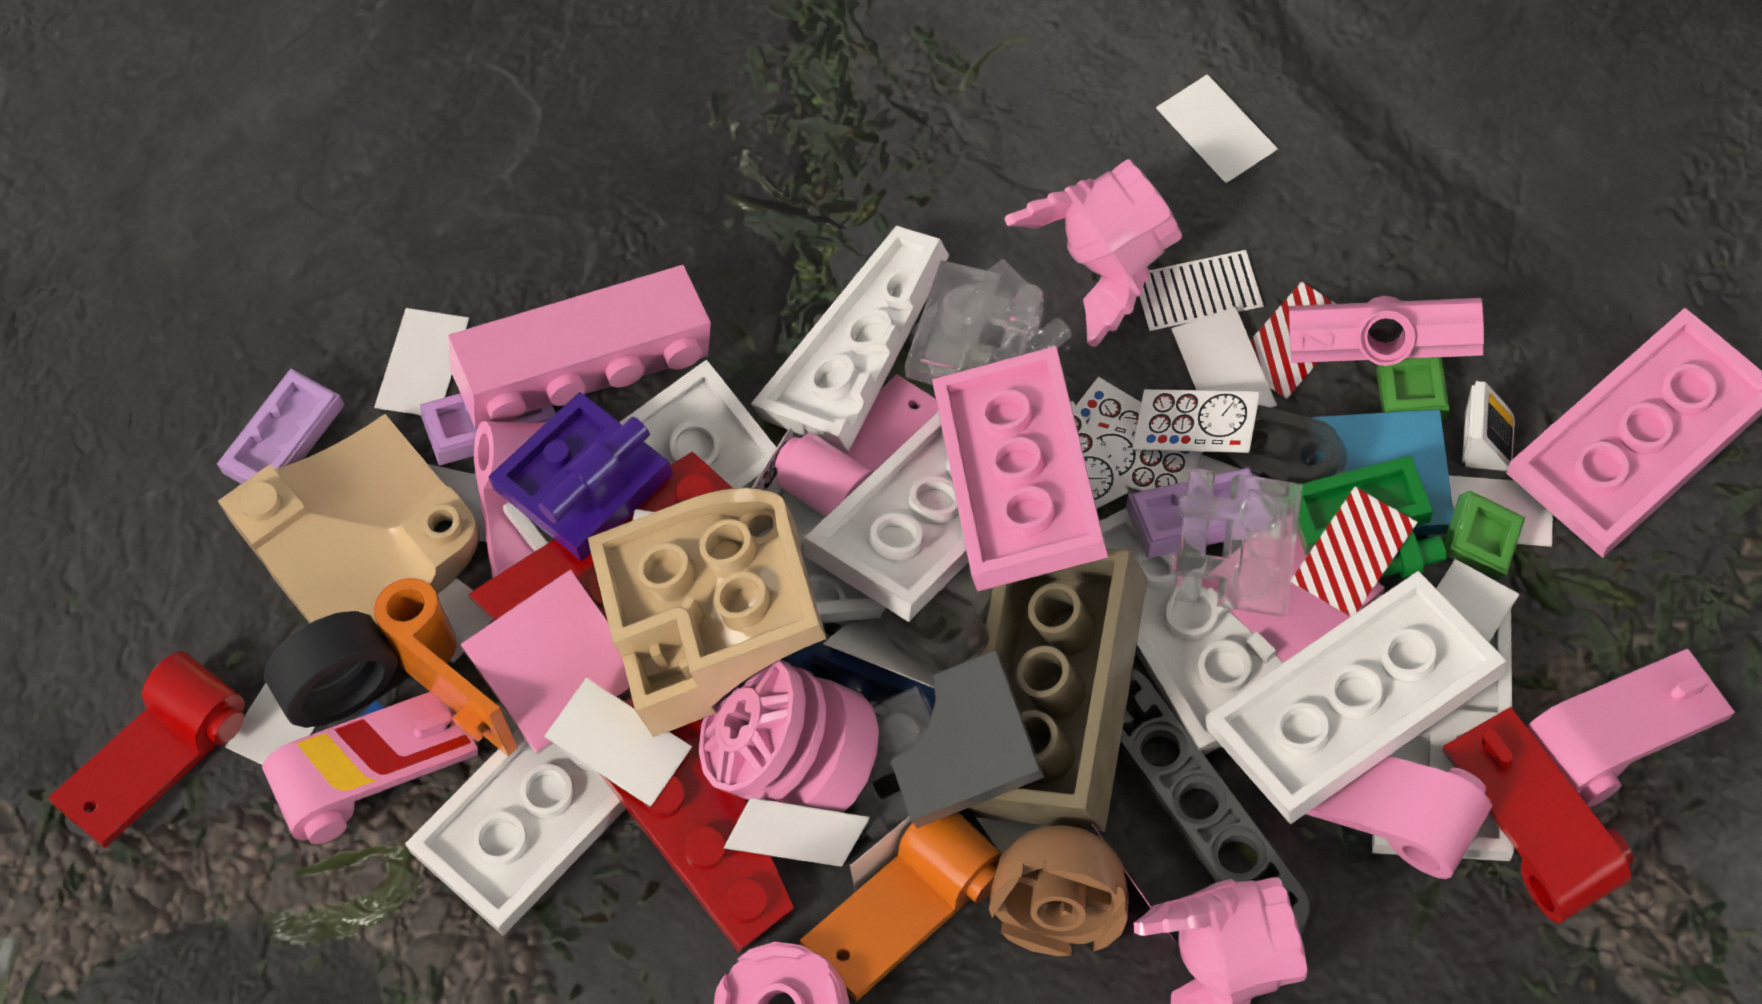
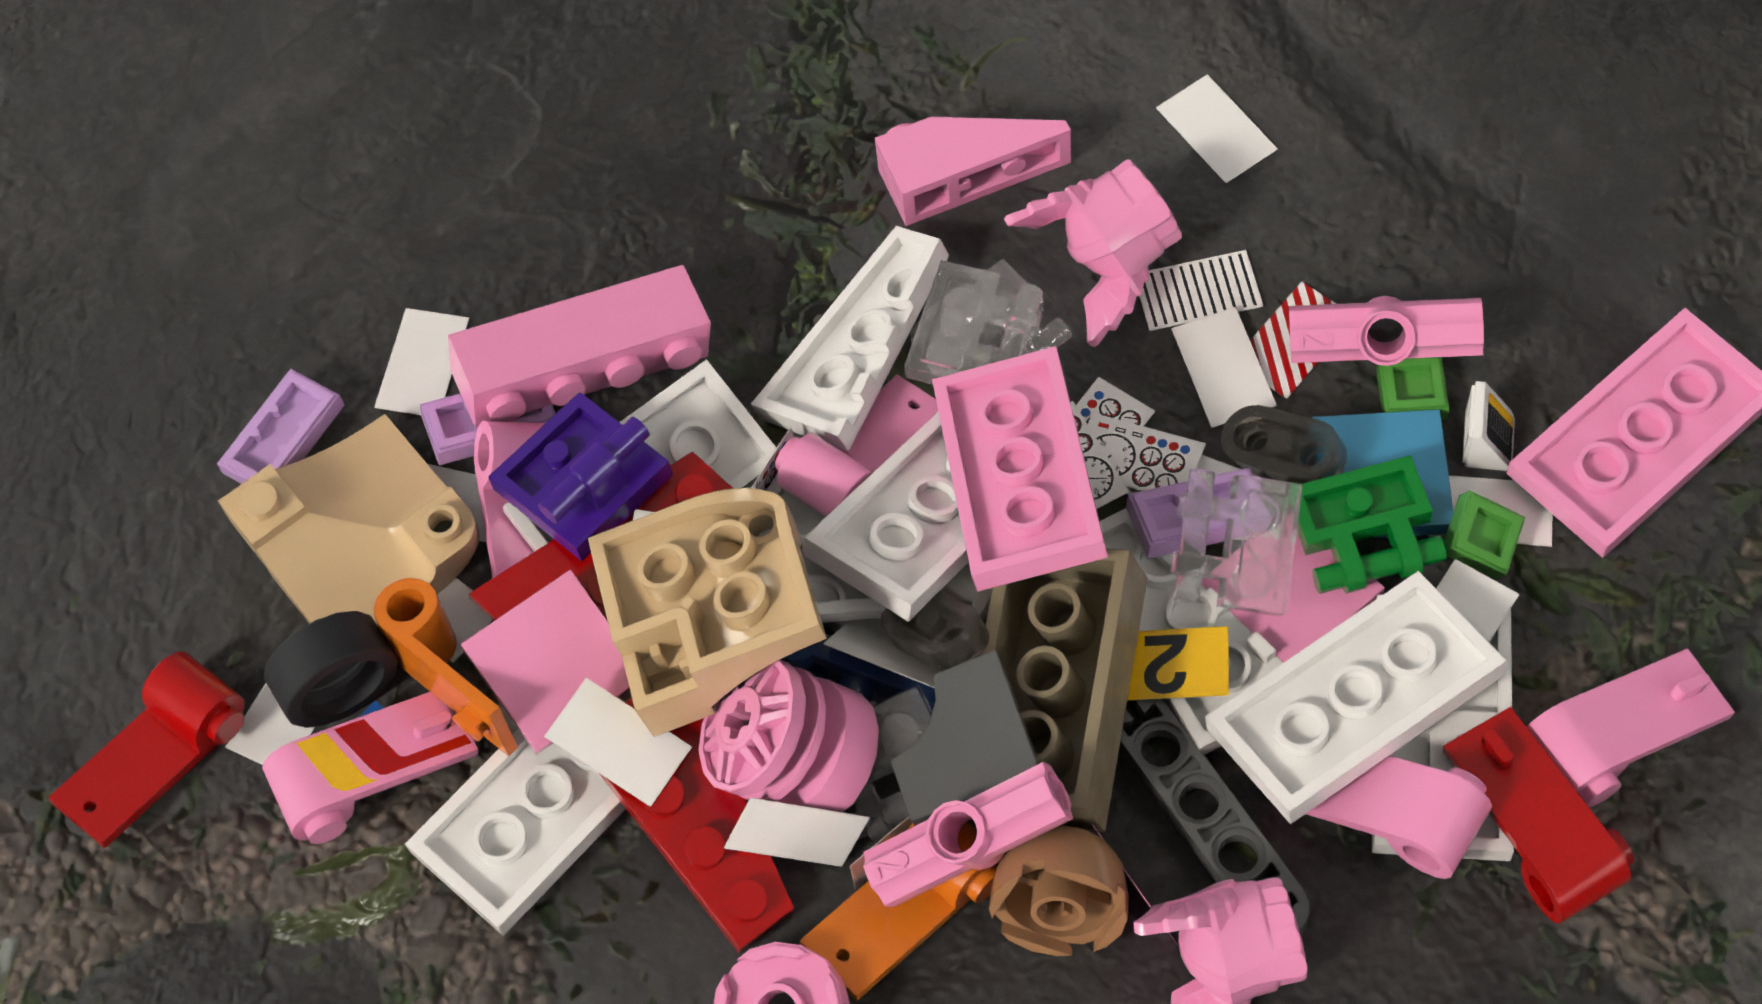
white sticker [1132,389,1260,453] -> none
sticker [1290,487,1418,617] -> none
none -> bright pink piece [863,762,1073,908]
none -> bright pink slope [875,117,1071,226]
none -> yellow sticker [1127,626,1229,700]

